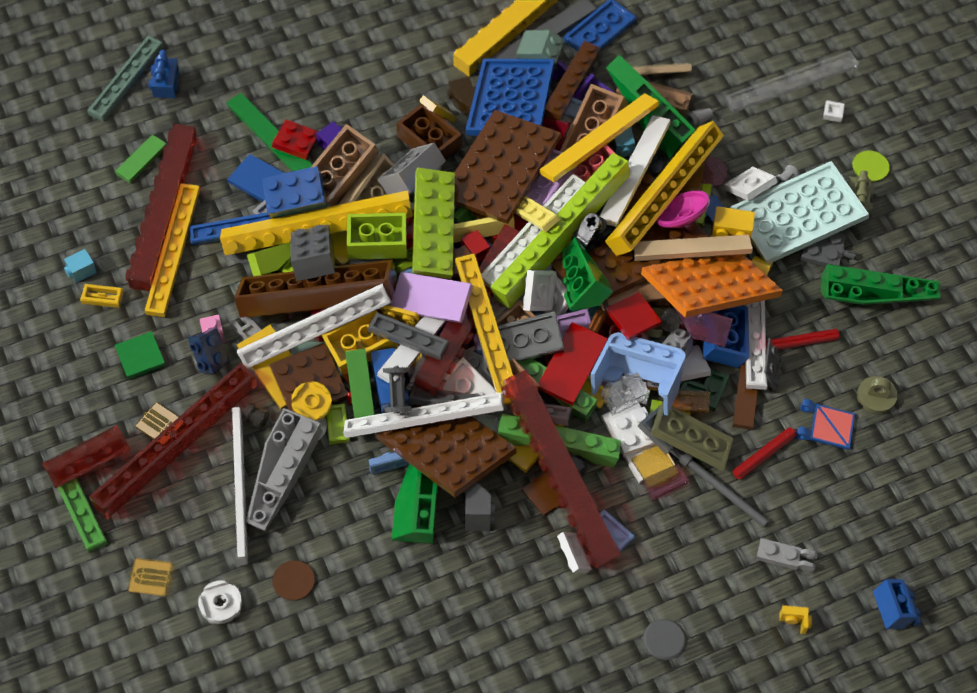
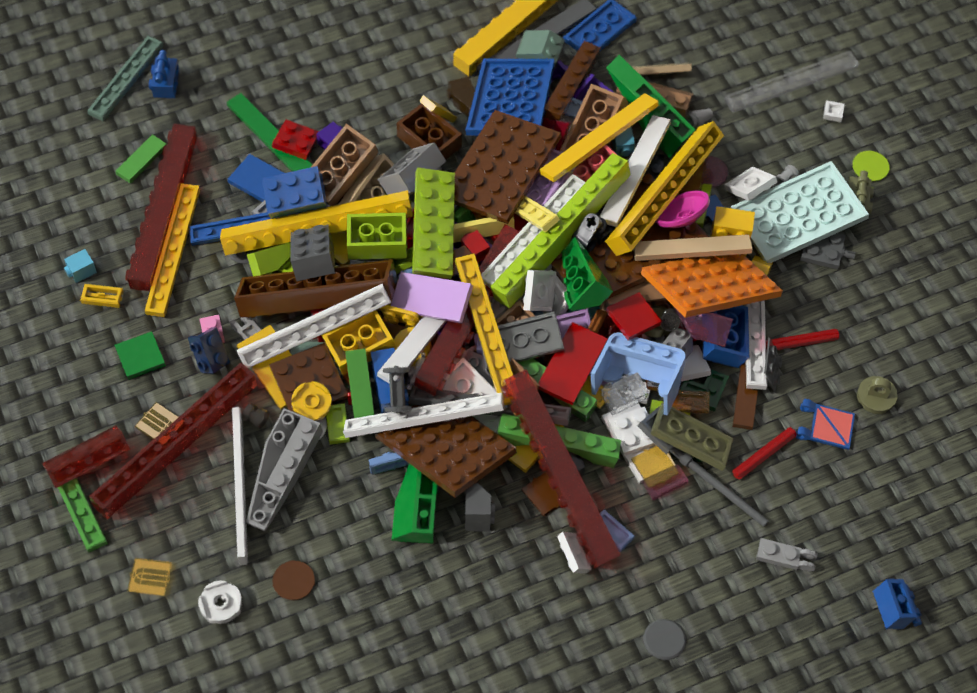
dark grey tile [368,313,449,360] -> none
yellow bracket [779,606,812,634] -> none
green wedge [821,264,941,305] -> none

